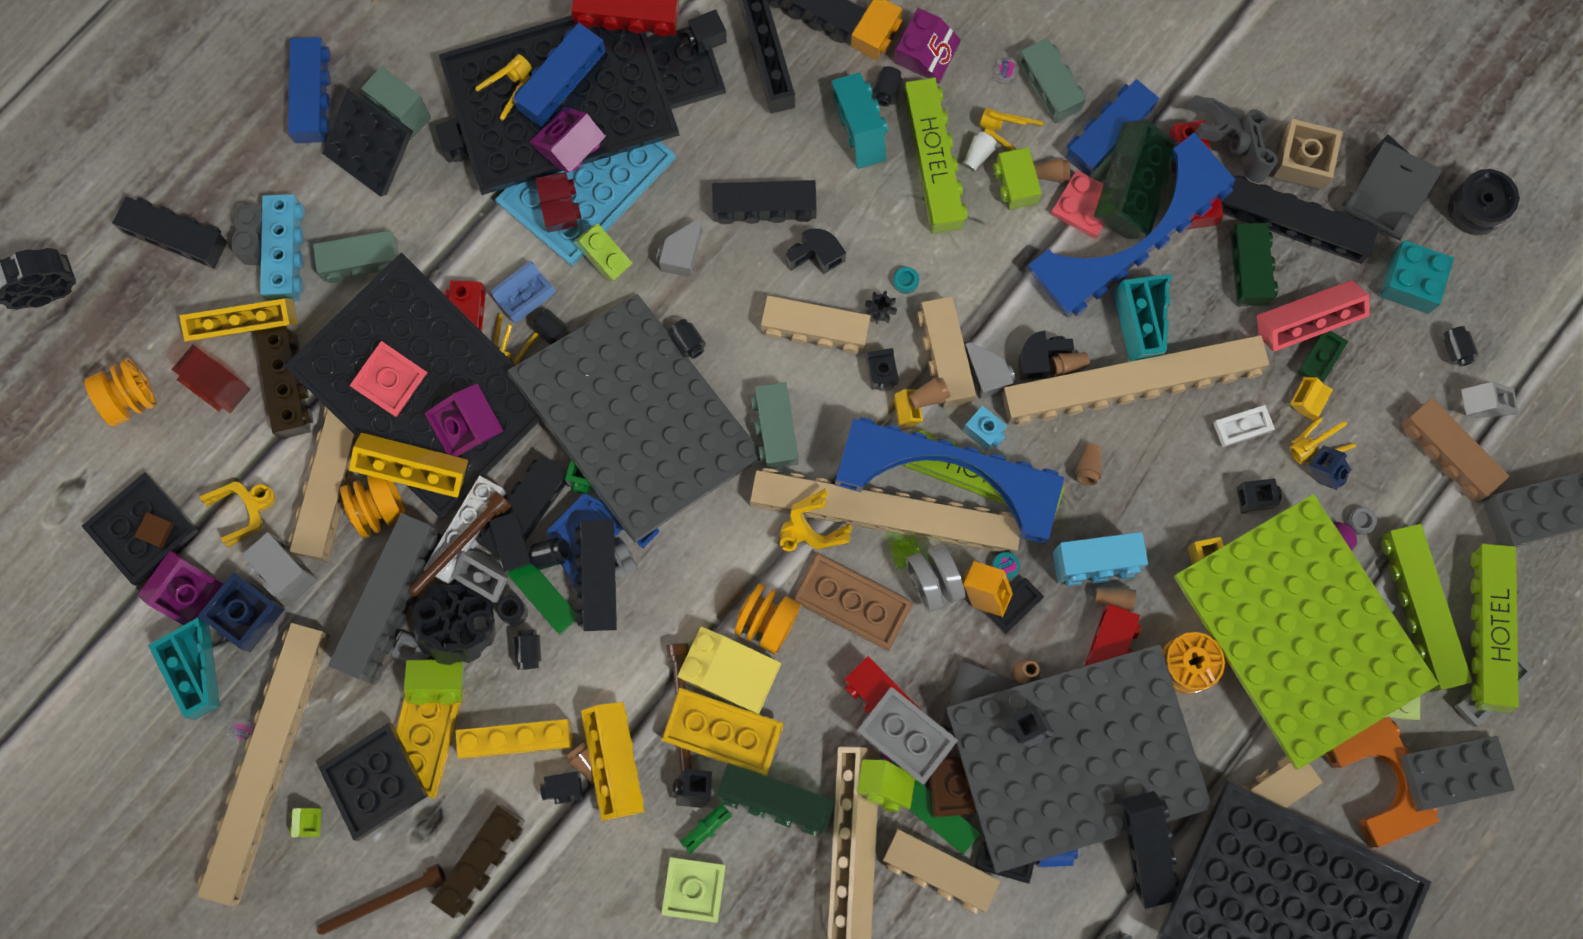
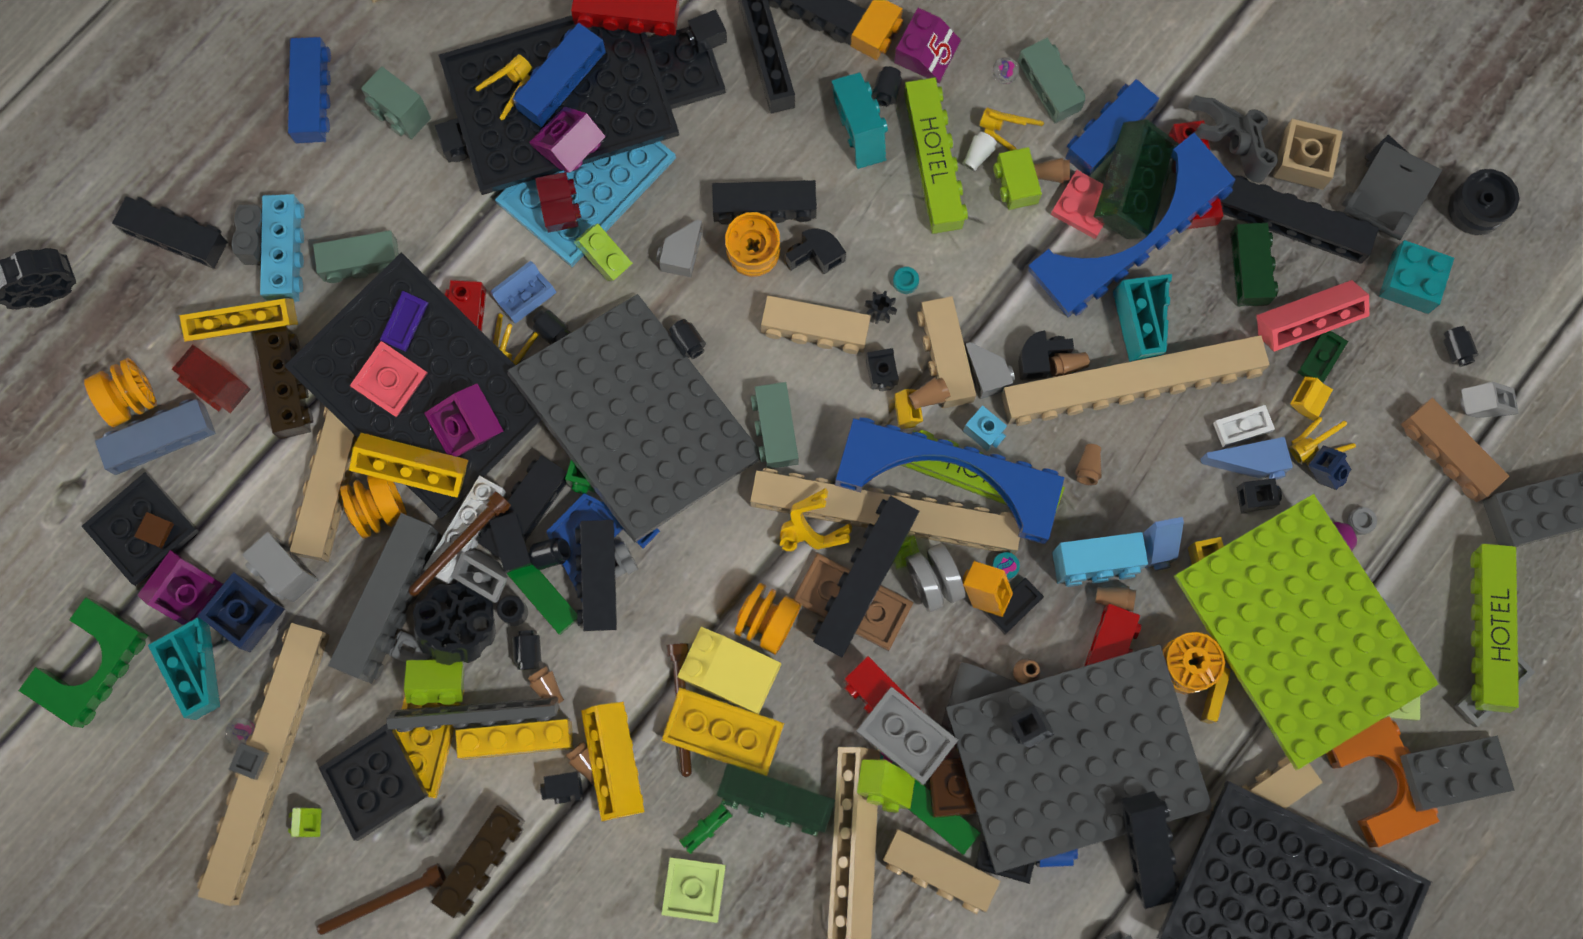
yellow piece [199,482,276,548] -> none
black plate [322,87,413,197] -> none
black brick [672,769,712,808] -> none
lime brick [1381,524,1473,692] -> none
none -> green arch [18,597,149,728]
none -> sand blue brick [95,399,216,475]
none -> dark grey plate [228,743,269,780]
none -> dark purple tile [380,291,429,352]
none -> dark grey plate [386,697,559,732]
none -> medium nougat cone [528,666,564,703]
none -> light orange wheel [725,212,780,277]
none -> black brick [811,495,920,657]
none -> medium blue slope [1143,517,1184,571]
none -> medium blue slope [1200,437,1293,480]
none -> yellow tile [1200,667,1231,724]

